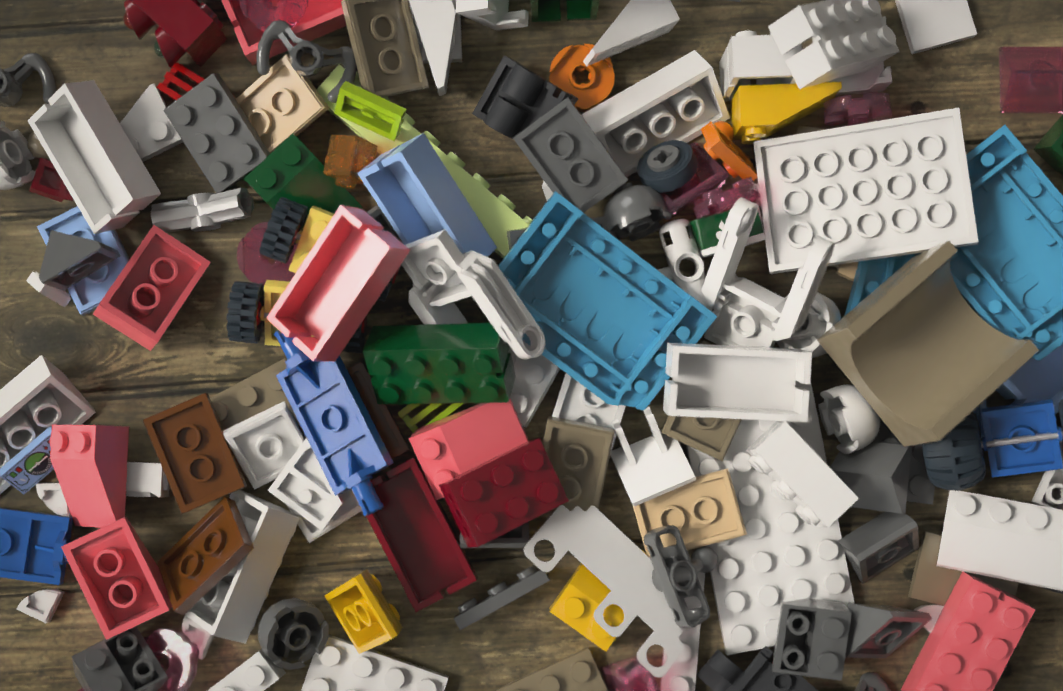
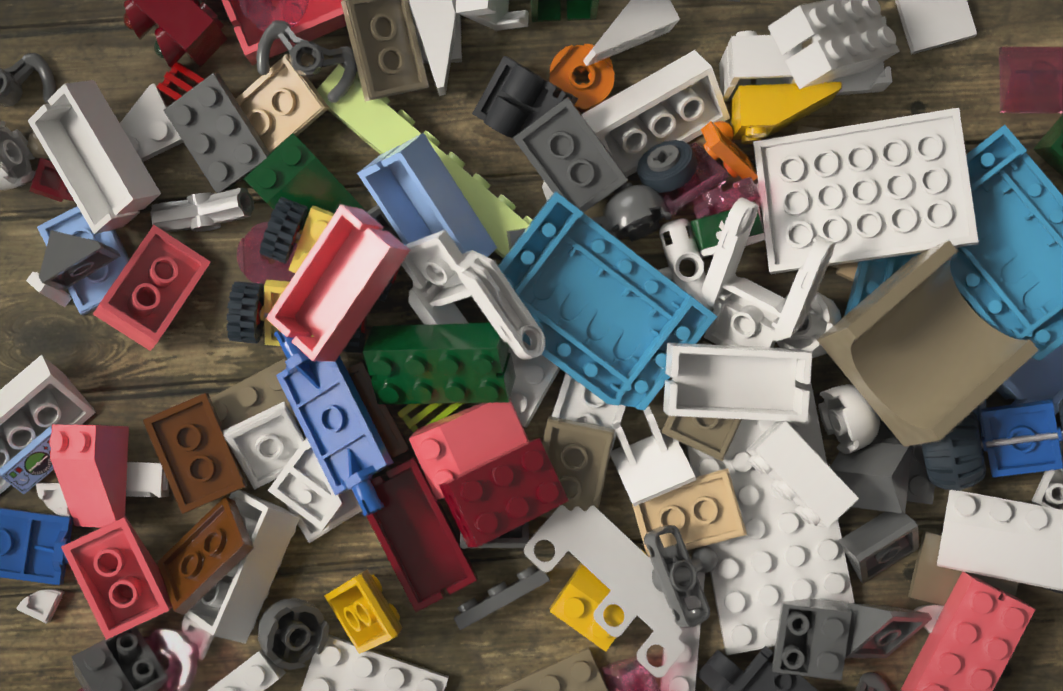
clear orange brick [323,135,378,189] -> none
lime tile [334,81,407,141] -> none
clear pink plate [823,92,893,126] -> none

